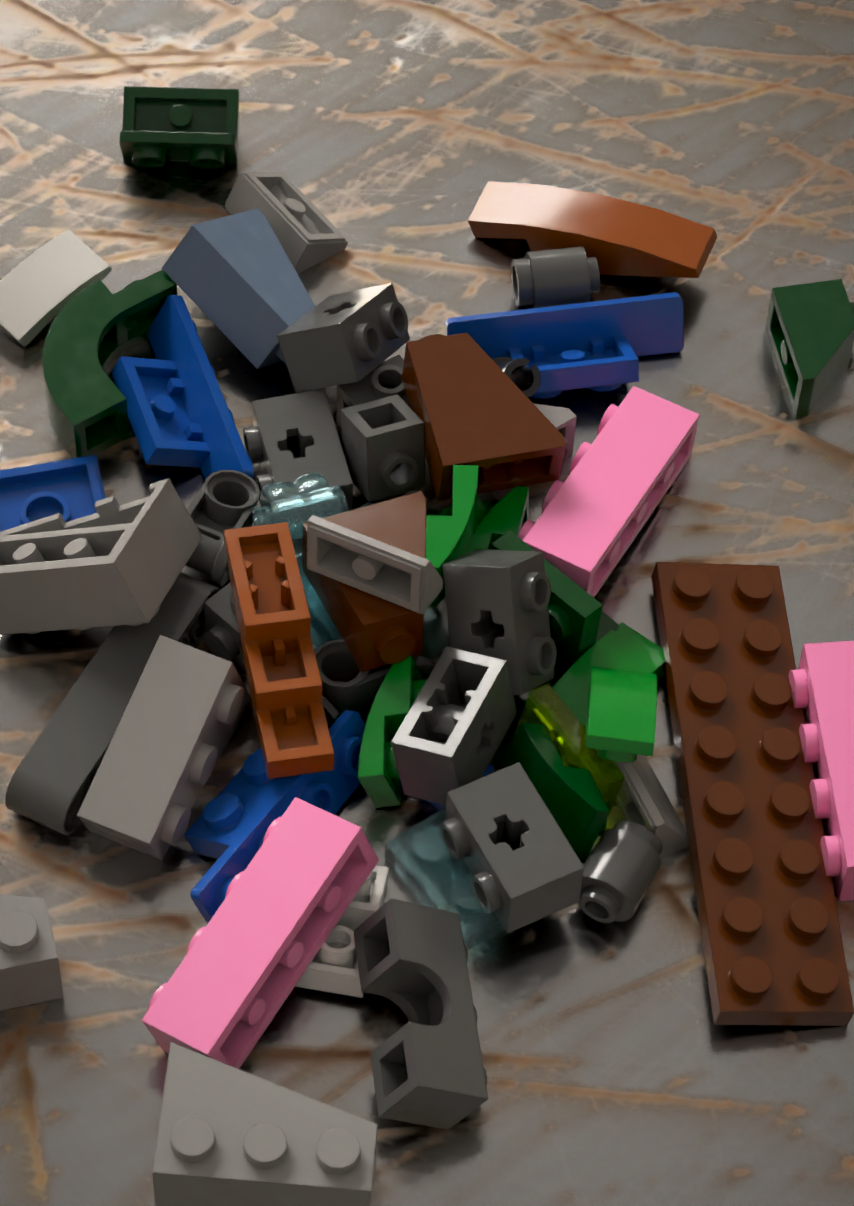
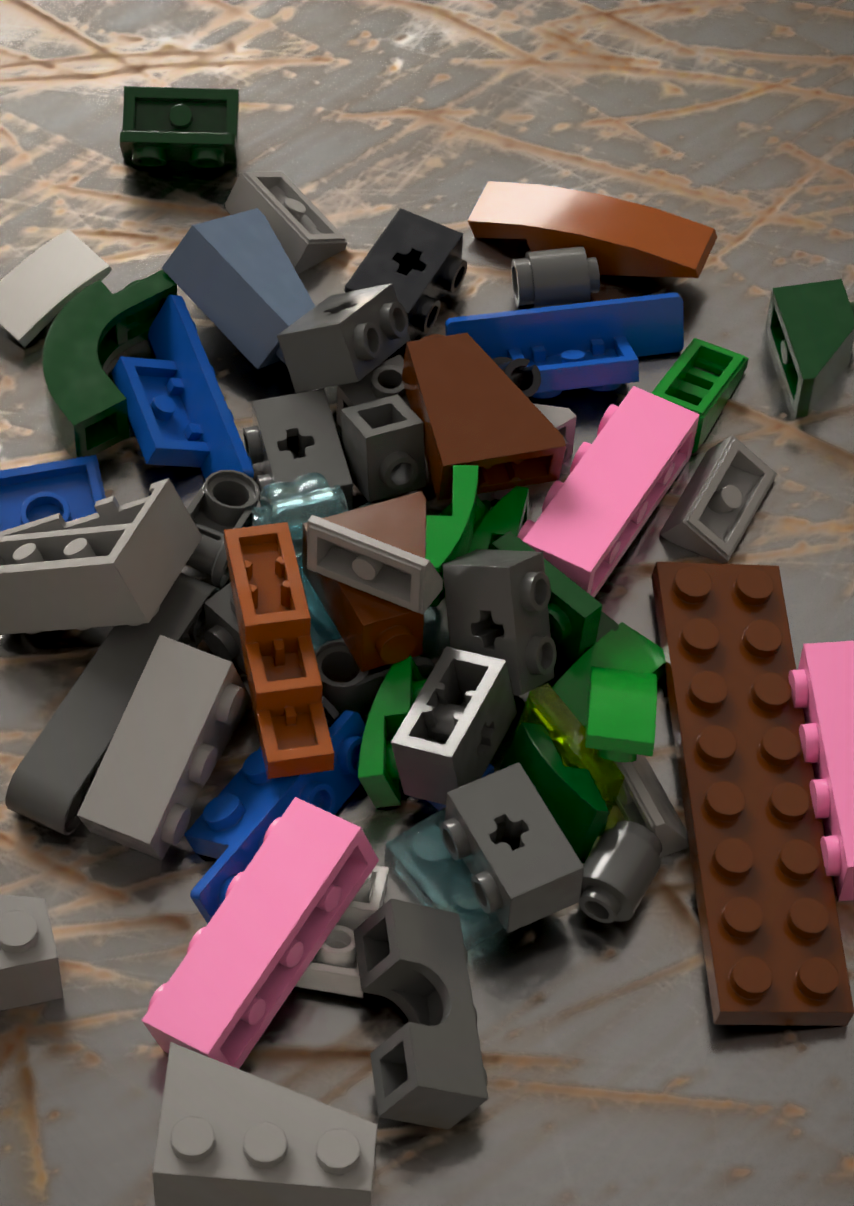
none -> black brick [344,208,467,351]
none -> green slope [652,338,749,453]
none -> light grey slope [660,435,777,564]

